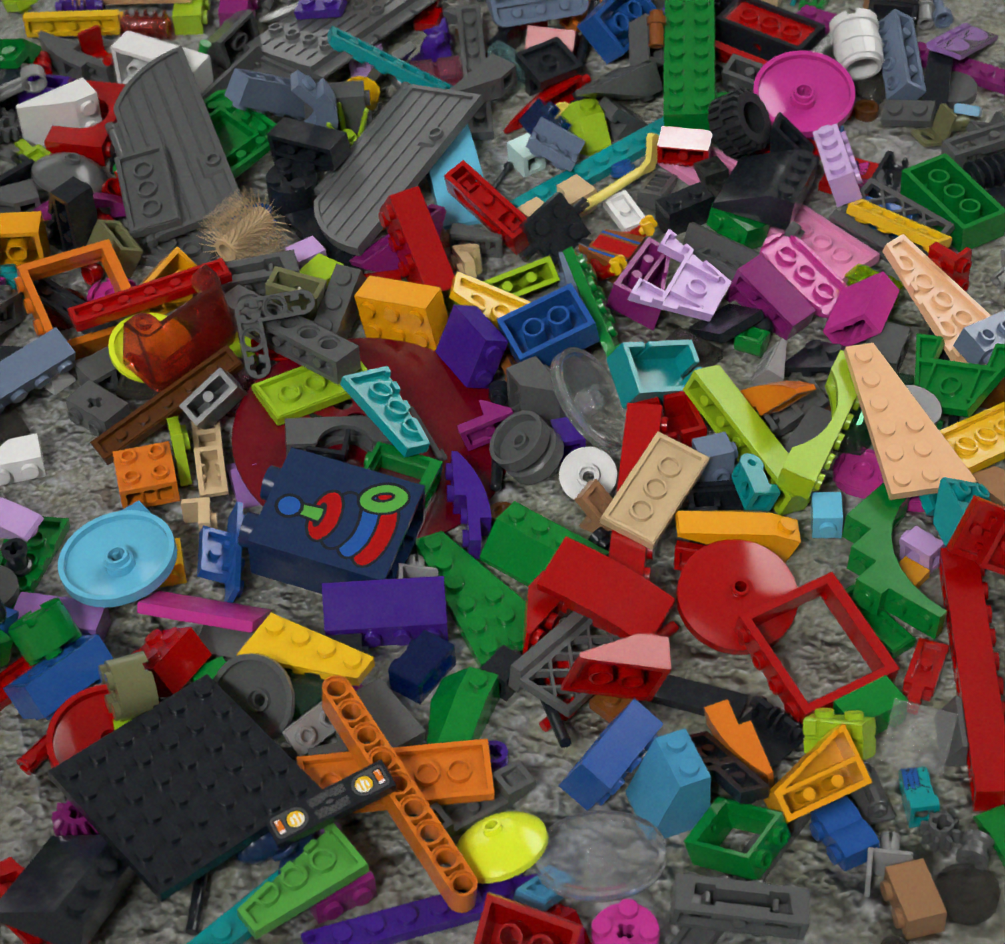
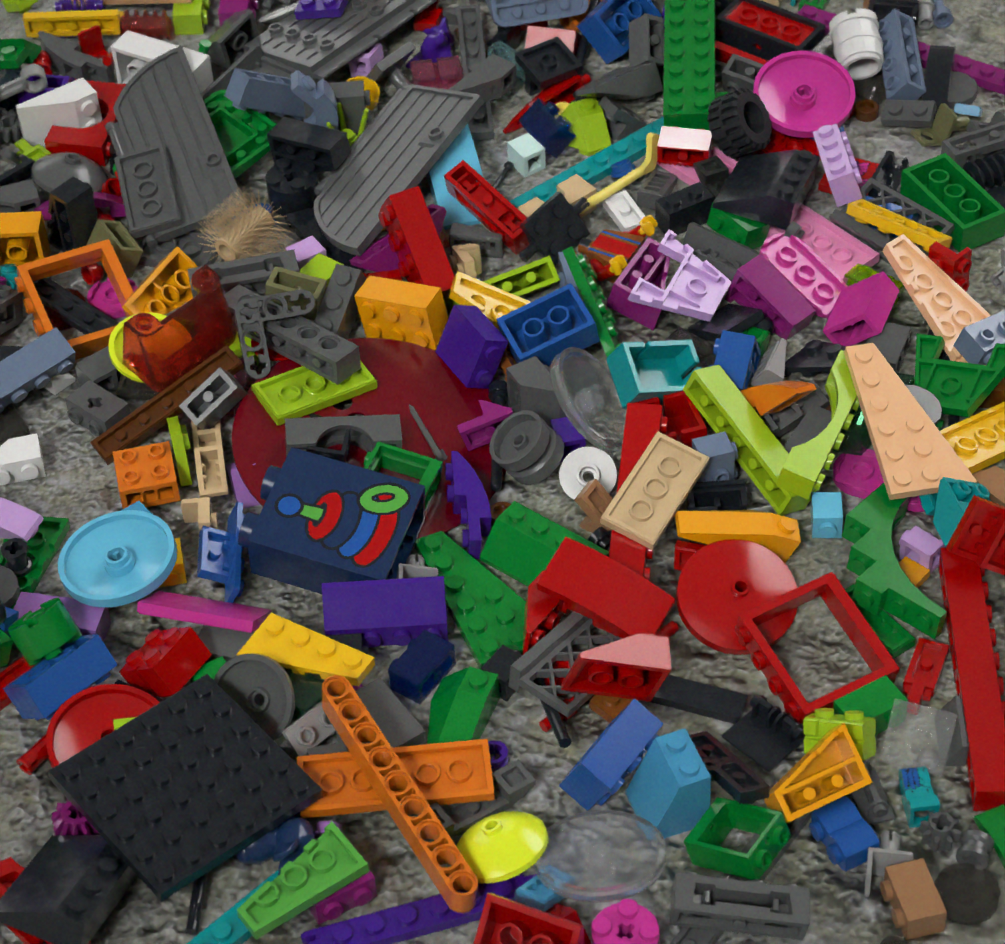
red tile [67,258,233,332] -> none
olive brick [98,651,159,722] -> none
tile [264,759,397,850] -> none
teal plate [327,26,453,90] -> none
teal wing [340,366,430,458] -> none
sand blue bracket [525,117,585,172] -> none
dark orange animal [647,9,666,49] -> none
orange slope [704,699,775,790] -> none
teal leg [731,453,781,511] -> none
black slope [770,112,815,153] -> none
medium lavender windscreen [926,23,999,60] -> none
none -> blue brick [709,330,761,391]

